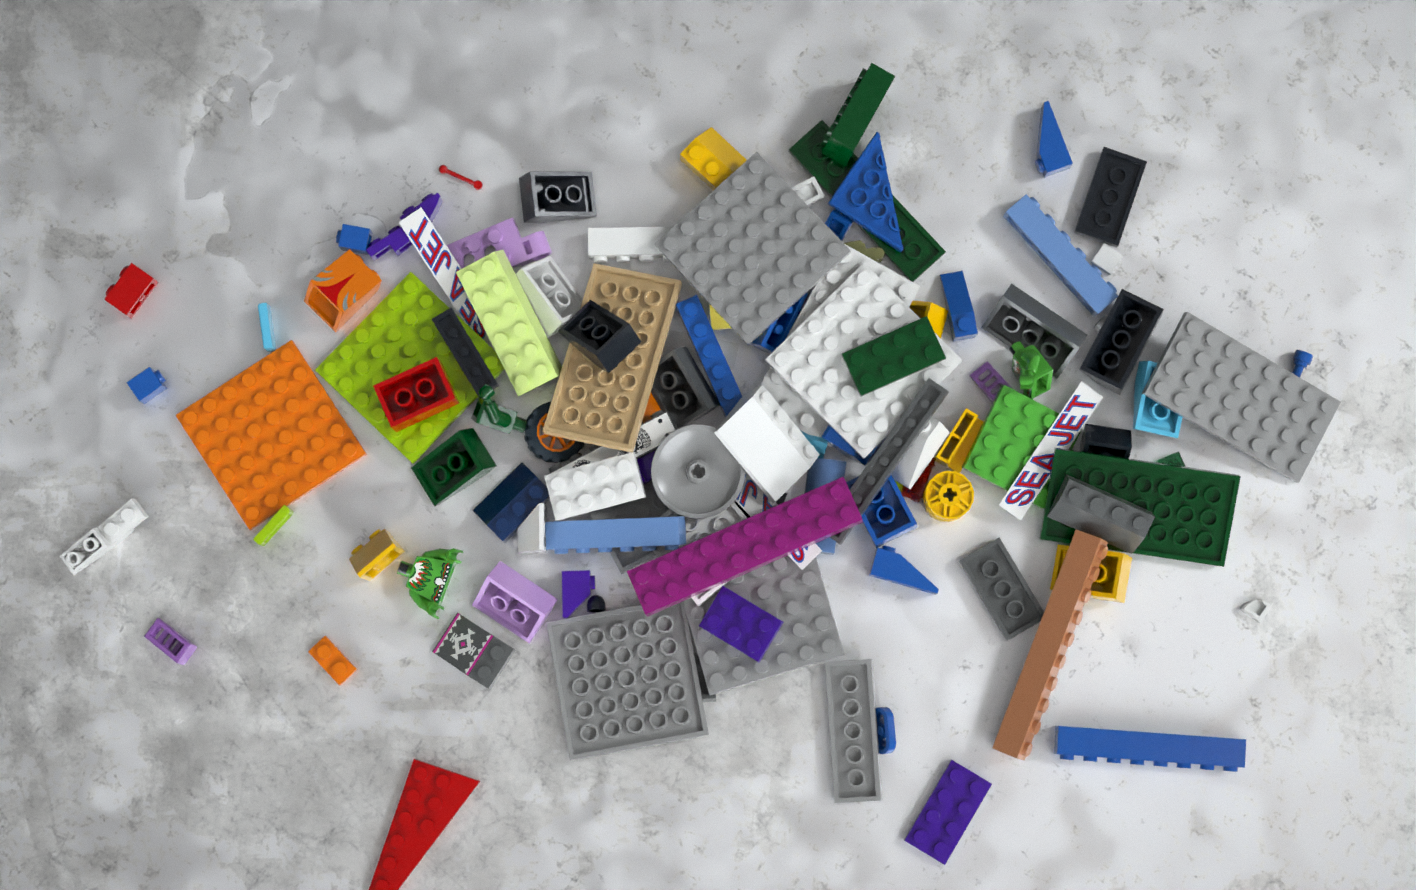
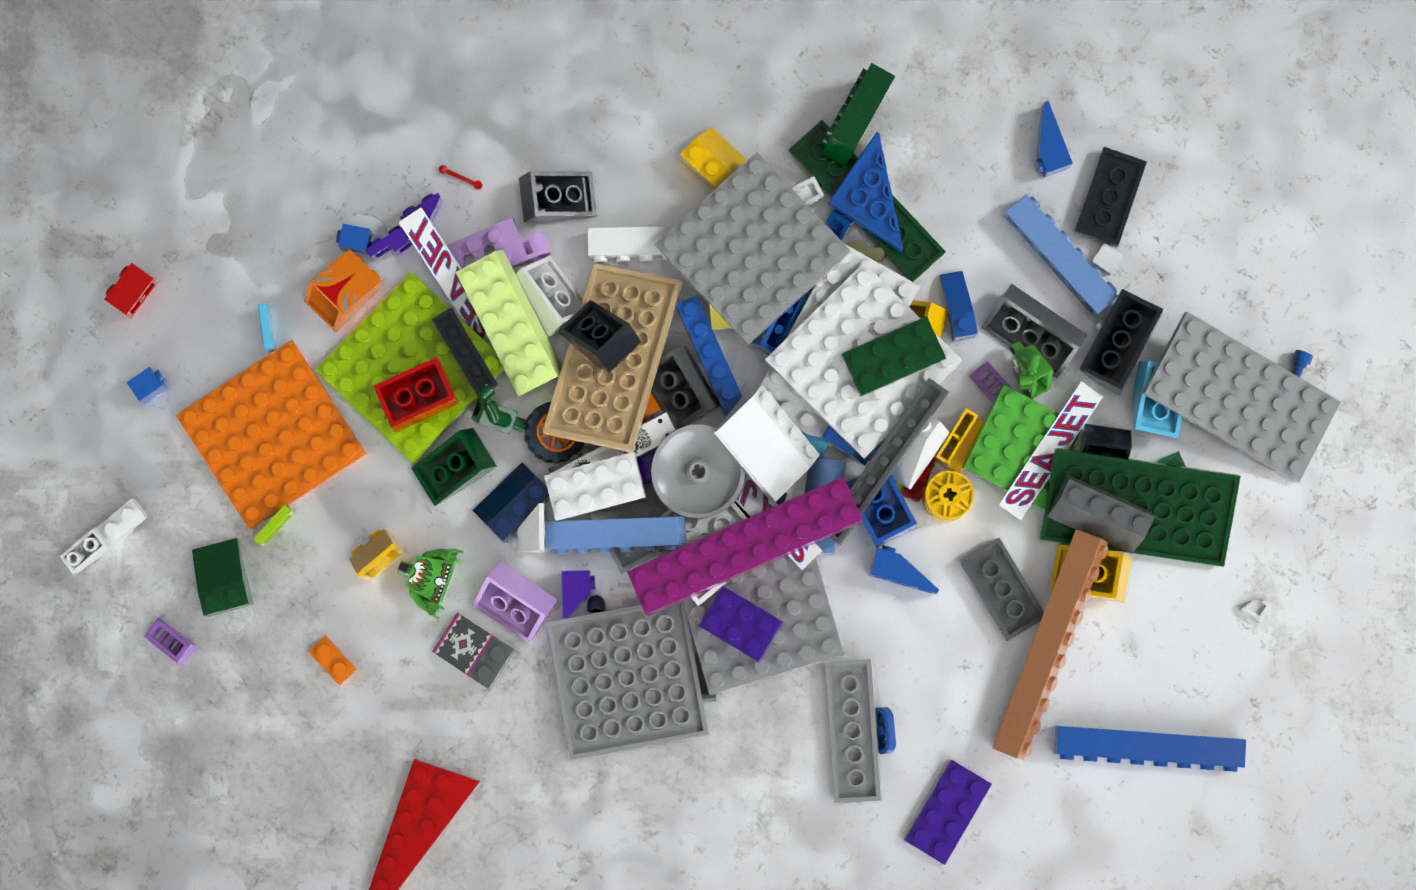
none -> dark green slope [192,538,254,617]

